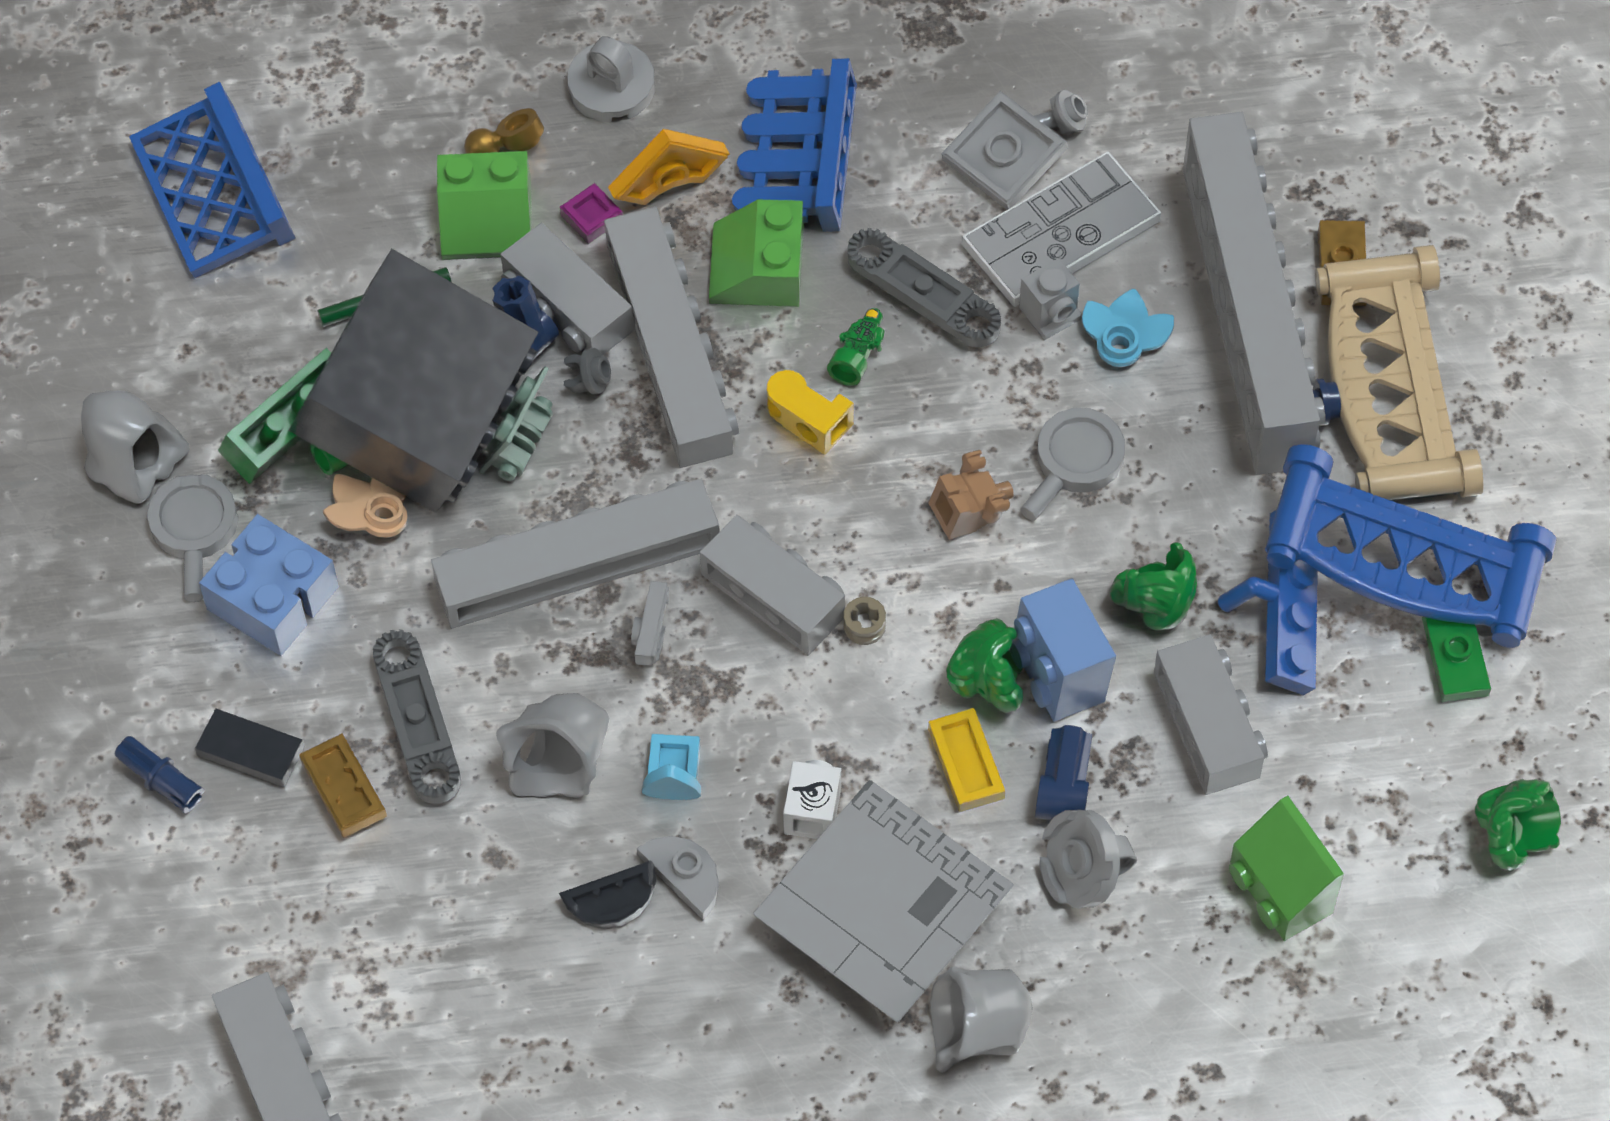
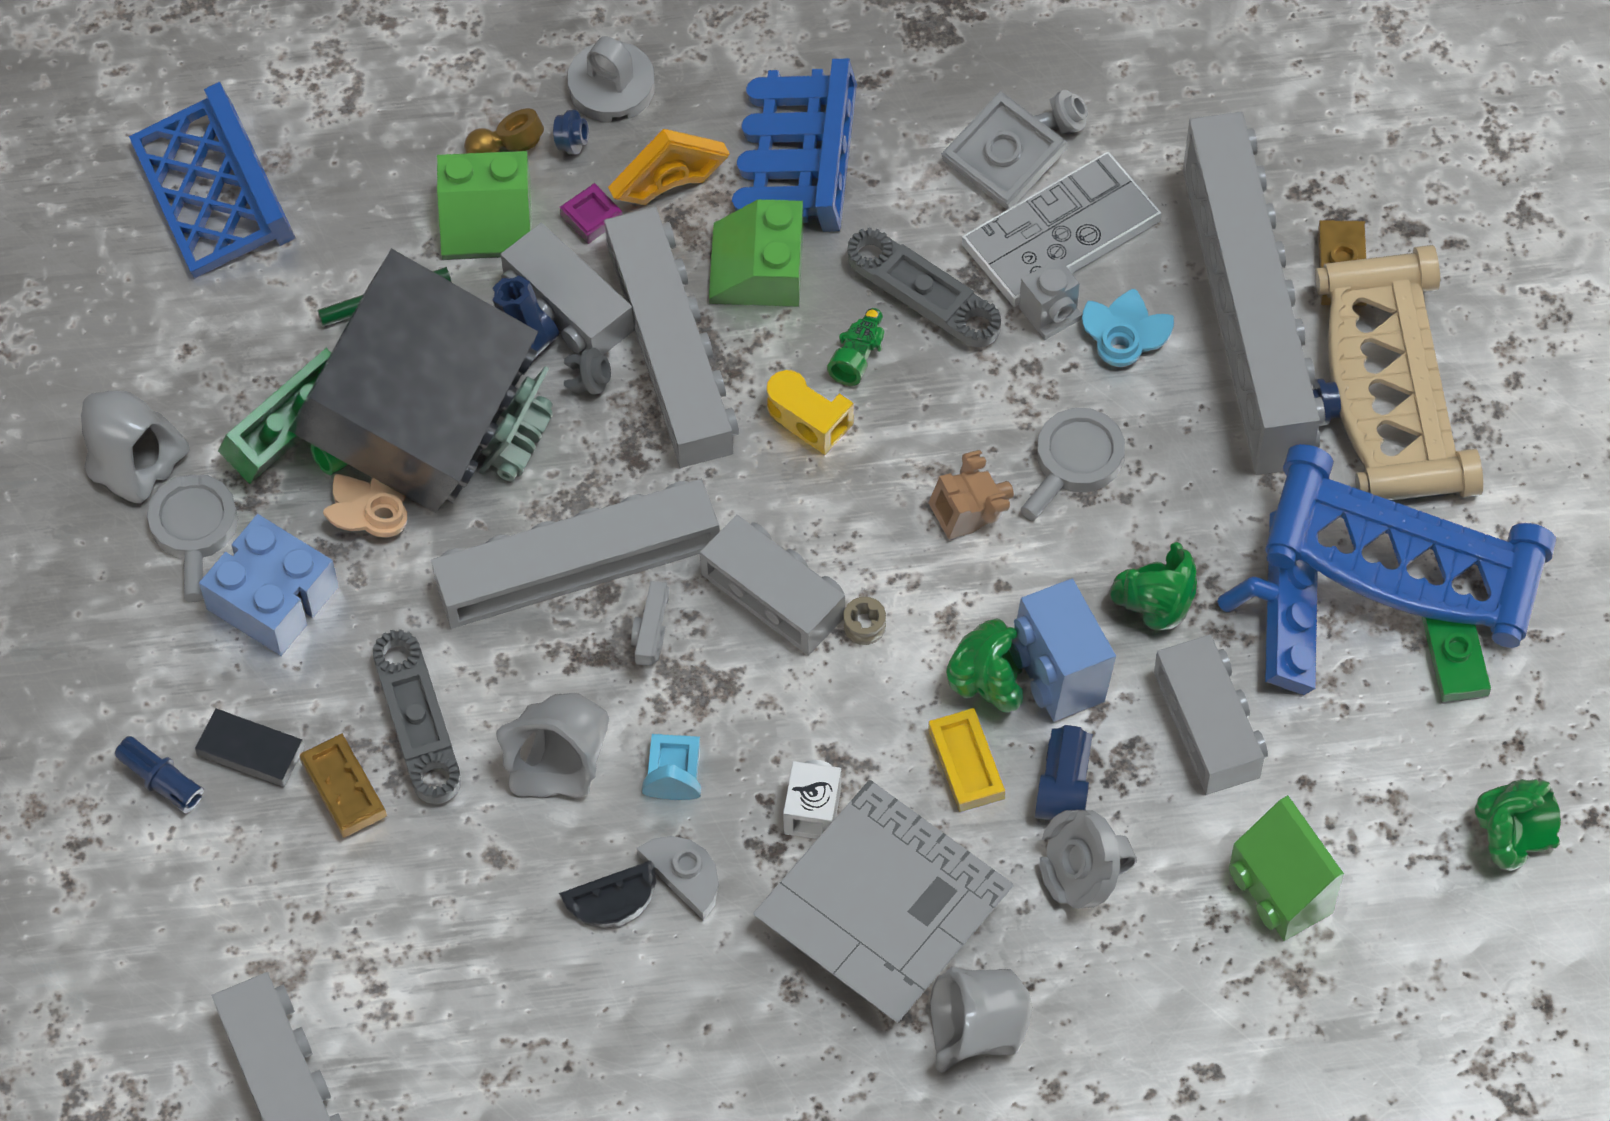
none -> dark blue plate [553,110,589,155]

